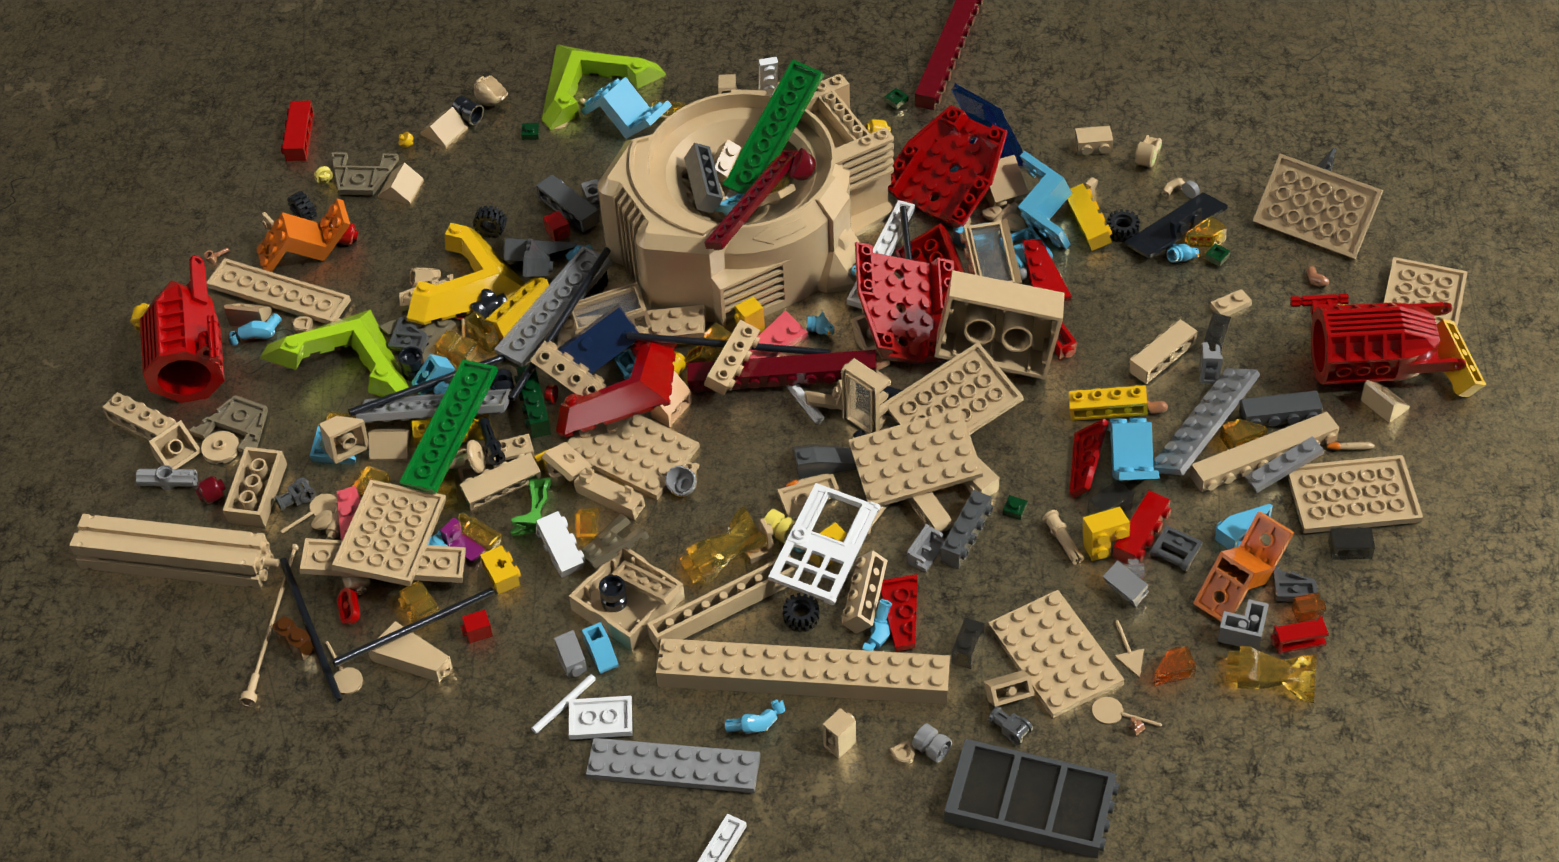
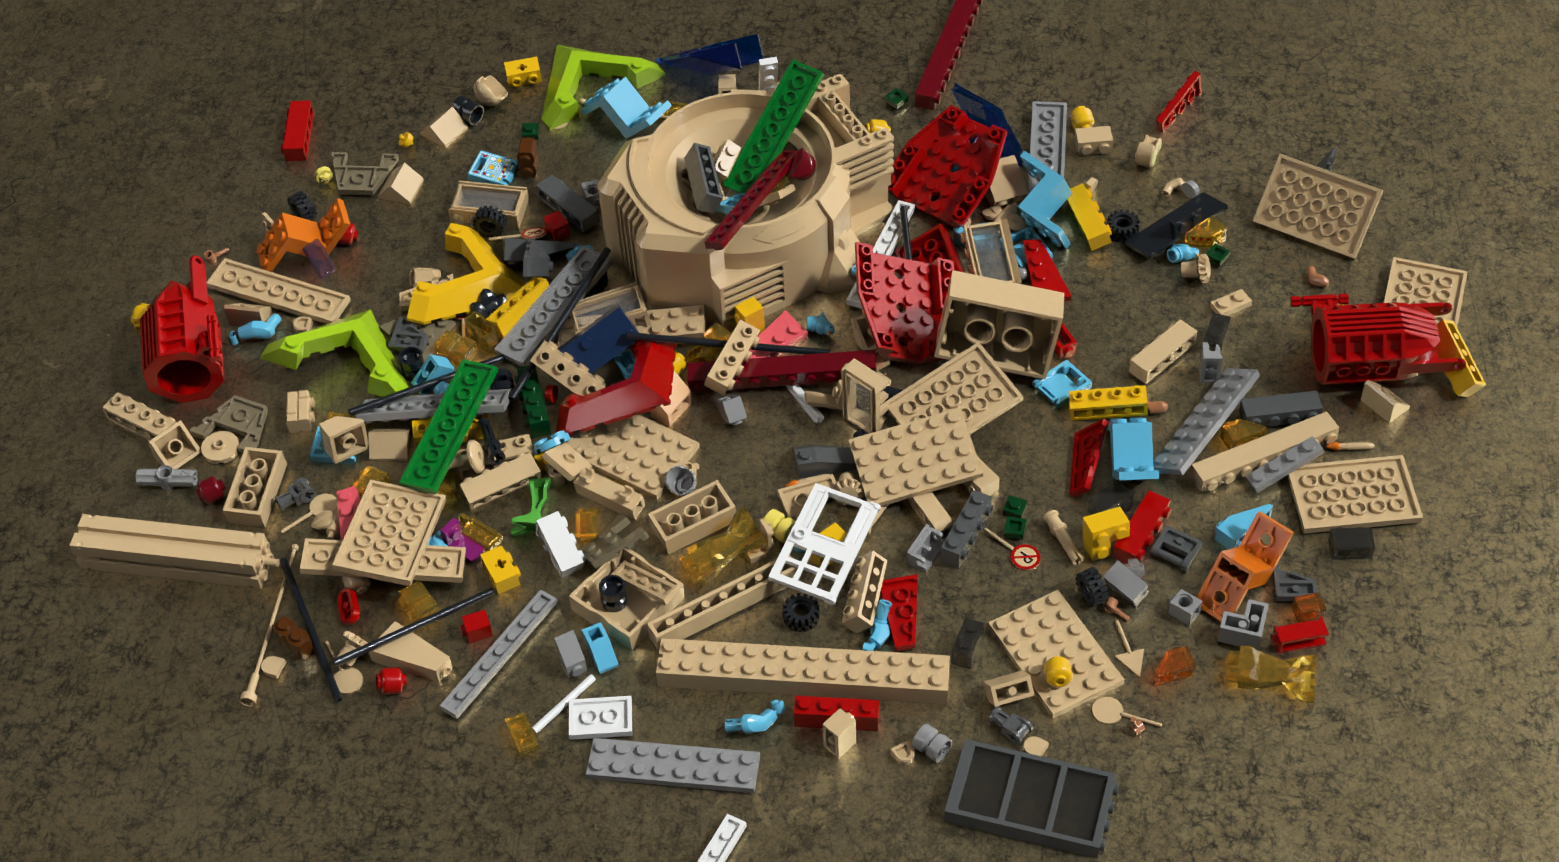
none -> tan tile [261,656,286,679]
none -> tan brick [286,390,315,433]
none -> tile [302,239,336,279]
none -> tan gear [337,631,369,667]
none -> red head [376,667,407,695]
none -> light grey plate [440,590,557,719]
none -> window [448,181,529,230]
none -> medium azure container [468,150,520,185]
none -> tan piece [488,227,548,241]
none -> yellow brick [504,57,542,88]
none -> clear yellow plate [505,712,540,756]
none -> reddish brown brick [517,138,539,178]
none -> medium azure plate [533,430,571,455]
none -> tan brick [648,480,738,555]
none -> clear blue windscreen [656,34,764,75]
none -> light grey slope [714,394,747,426]
none -> red brick [794,696,879,731]
none -> tan gear [833,472,864,506]
none -> piece [984,528,1040,571]
none -> dark green plate [1004,516,1027,540]
none -> tan tile [1023,736,1049,756]
none -> light grey plate [1028,101,1067,207]
none -> medium azure container [1032,360,1092,409]
none -> yellow head [1044,656,1073,687]
none -> yellow head [1070,106,1095,130]
none -> black tyre [1075,567,1109,607]
none -> nougat hand [1105,597,1130,622]
none -> red wing [1156,71,1202,133]
none -> light grey brick [1168,589,1202,626]
none -> tan gear [1181,254,1211,283]

